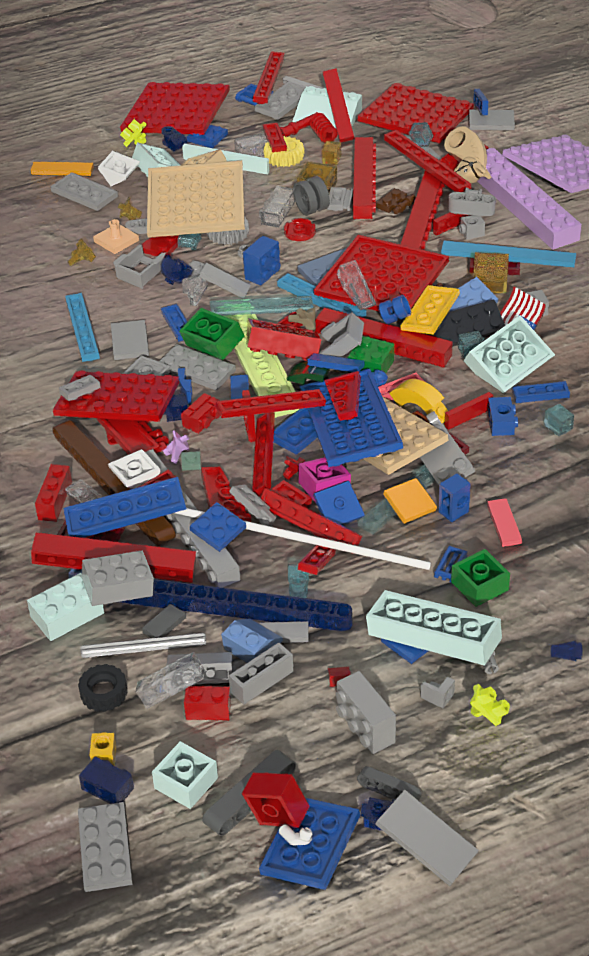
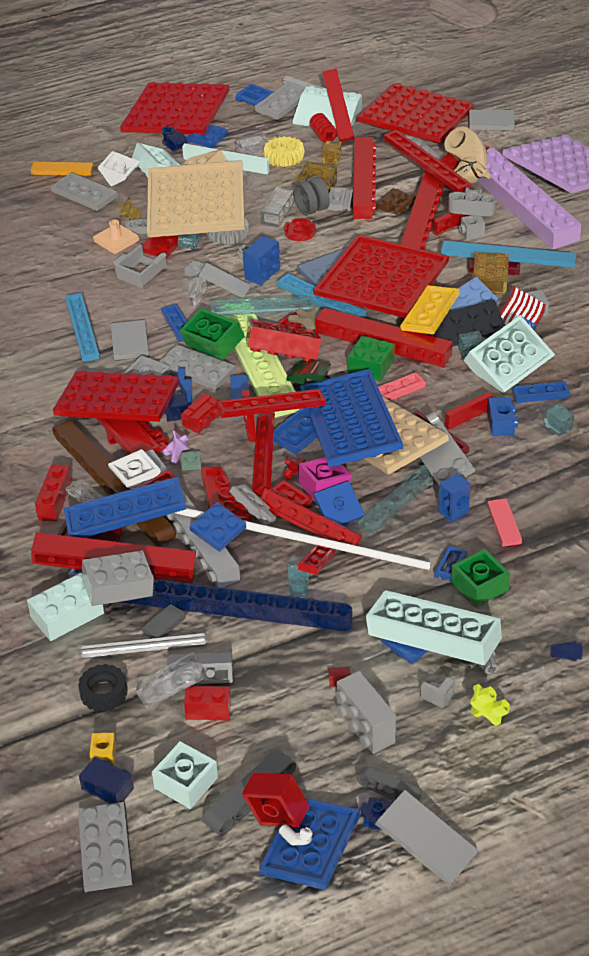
light grey plate [59,375,101,401] -> none
clear yellow piece [67,238,96,266] -> none
neon yellow hips [120,119,147,147] -> none
clear blue cylinder [160,254,194,285] -> none
medium blue slope [221,619,283,663] -> none
light grey brick [229,643,294,705] -> none
red plate [253,51,285,104] -> none
light grey tile [258,621,309,643] -> none
red tile [263,123,287,153] -> none
red pin [279,112,318,137] -> none
blue tile [308,353,364,372] -> none
light grey piece [319,312,364,357] -> none
red wing [324,371,361,421] -> none
clear slope [337,260,376,310] -> none
blue plate [371,369,388,387] -> none
blue wheel [379,295,411,324] -> none
light orange tile [383,478,437,523] -> none
yellow arch [389,379,448,423] -> none
clear light blue brick [409,122,433,147] -> none
blue tile [473,89,488,115] -> none

